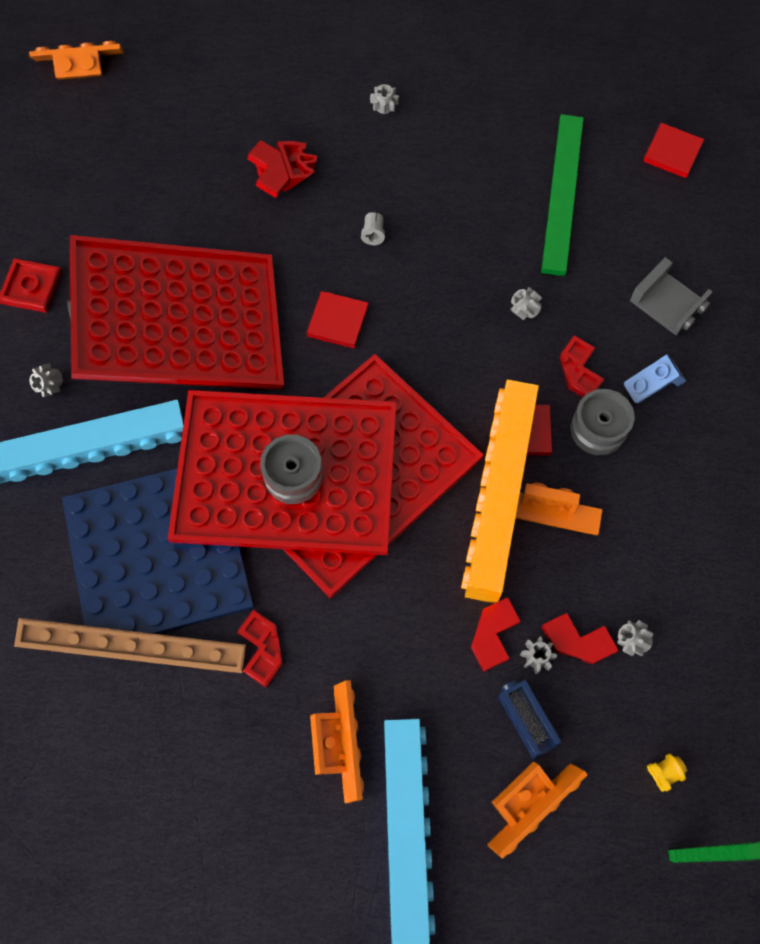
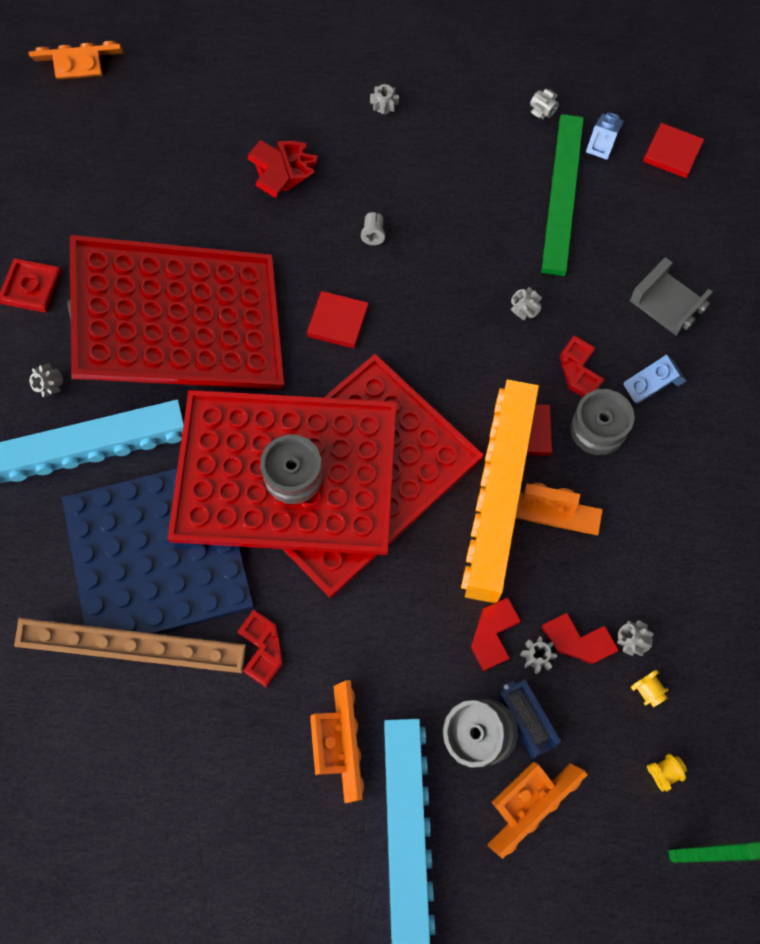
none -> wheel [443,699,518,767]
none -> light grey gear [530,89,559,119]
none -> bracket [586,113,624,159]
none -> yellow brick [631,670,669,708]

